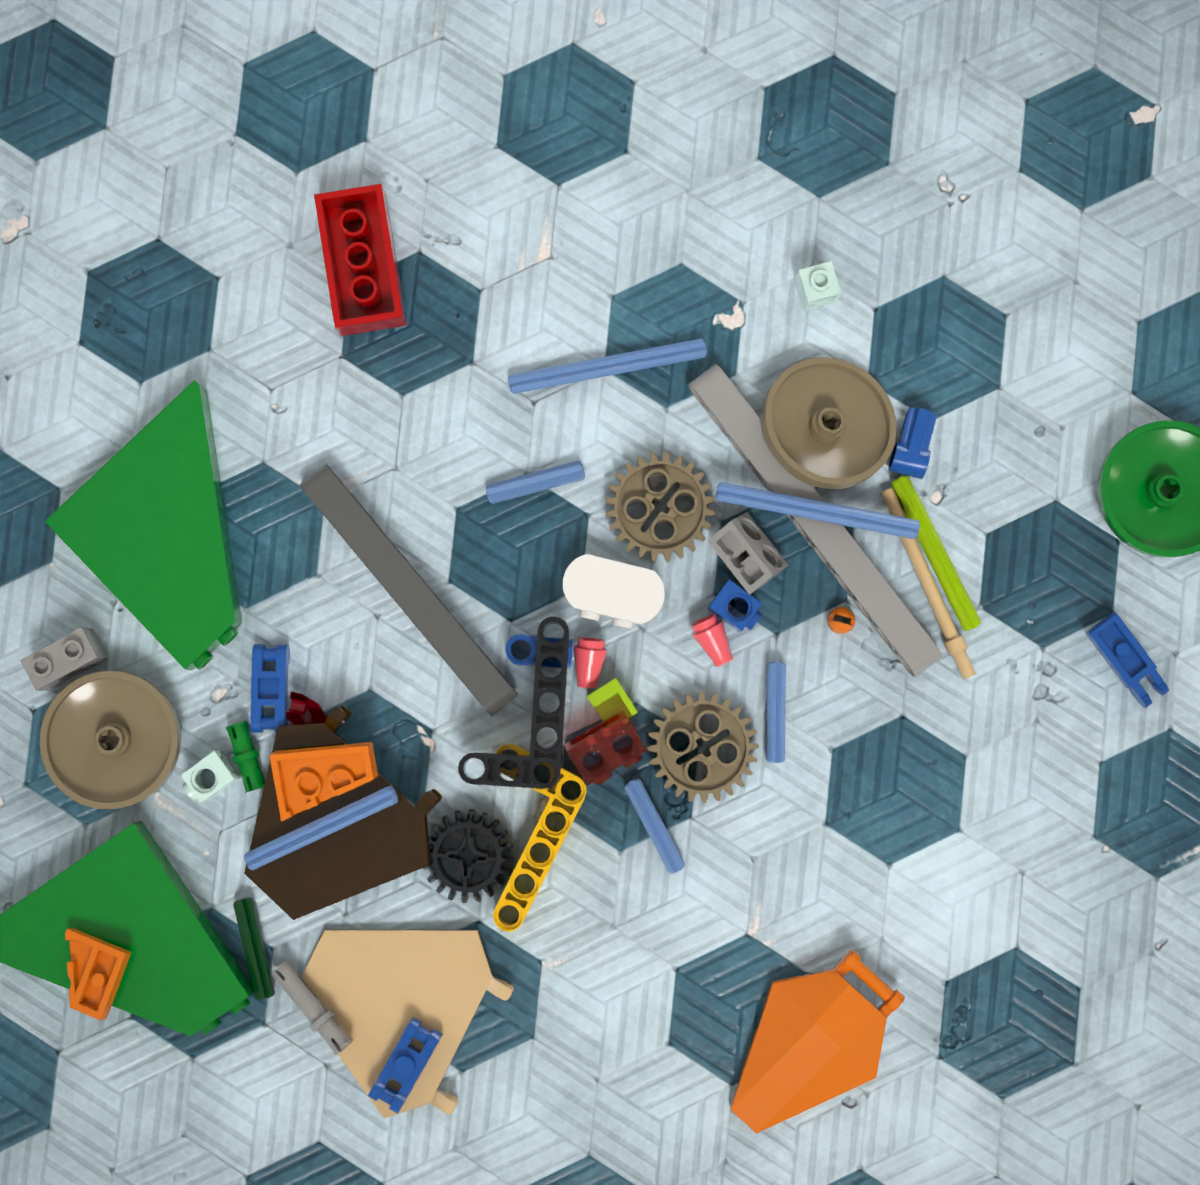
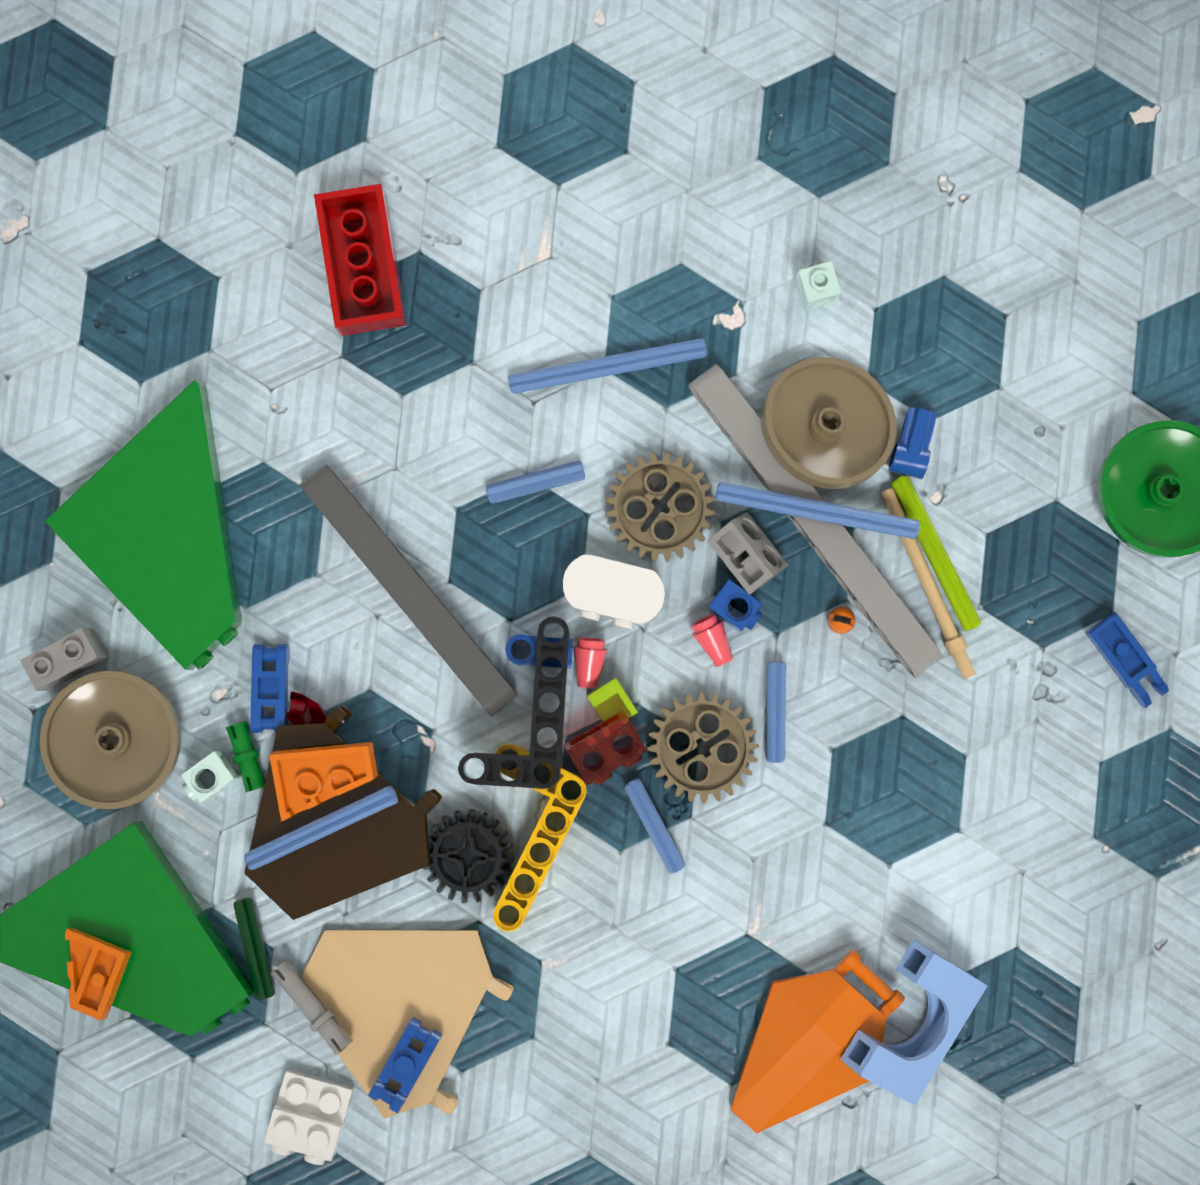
none -> white plate [264,1069,354,1165]
none -> light blue arch [840,939,988,1105]

